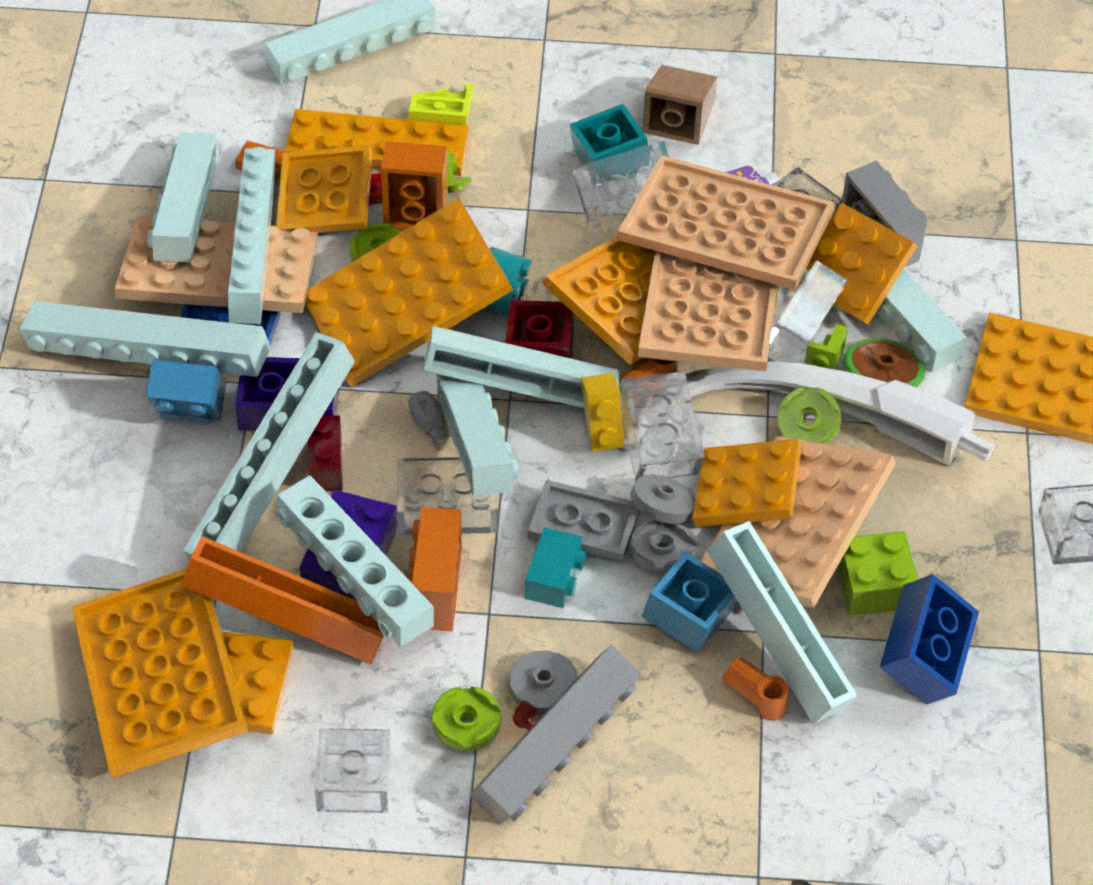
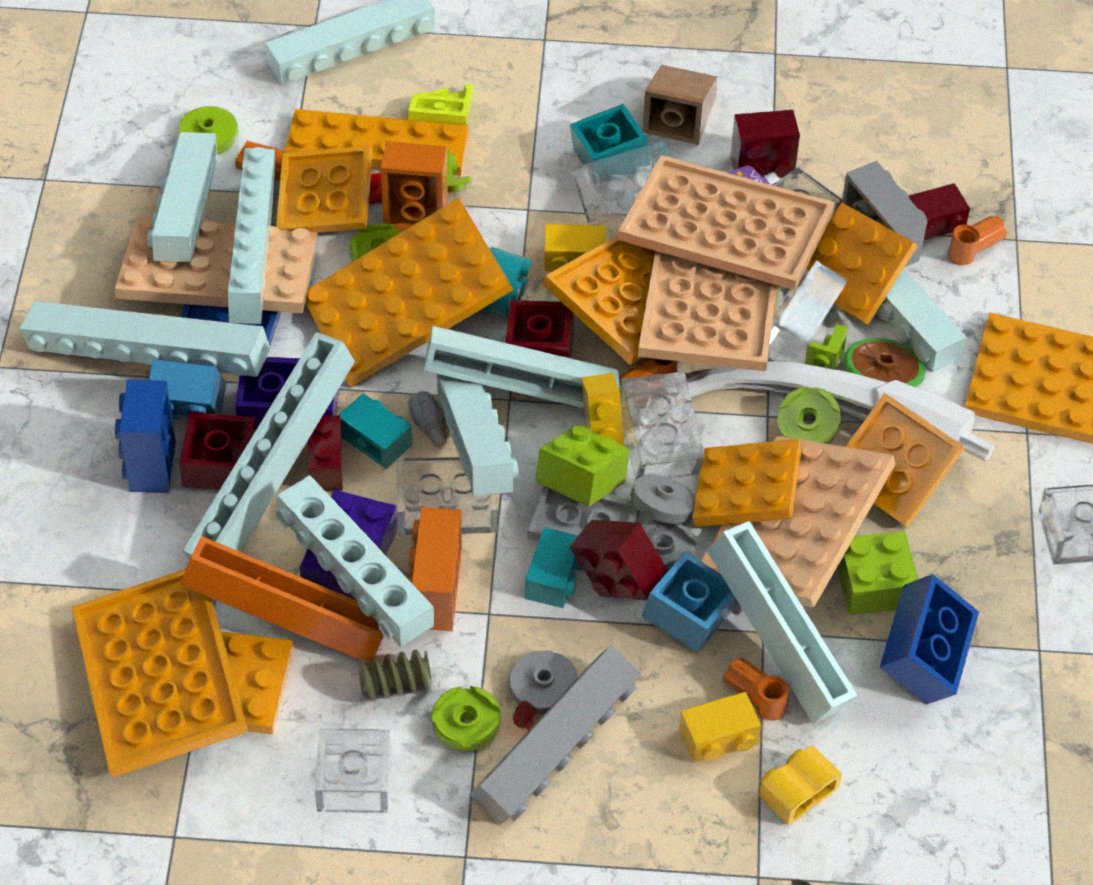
none -> blue brick [115,380,176,493]
none -> lime plate [179,106,238,154]
none -> dark red brick [179,412,256,490]
none -> teal brick [339,393,412,469]
none -> olive piece [357,649,431,701]
none -> lime brick [535,424,630,507]
none -> yellow brick [544,224,606,272]
none -> dark red brick [569,520,668,601]
none -> yellow brick [679,692,762,763]
none -> dark red brick [730,109,800,178]
none -> yellow brick [759,745,842,825]
none -> light orange plate [845,393,965,528]
none -> dark red brick [908,183,970,240]
none -> orange piece [948,215,1007,265]

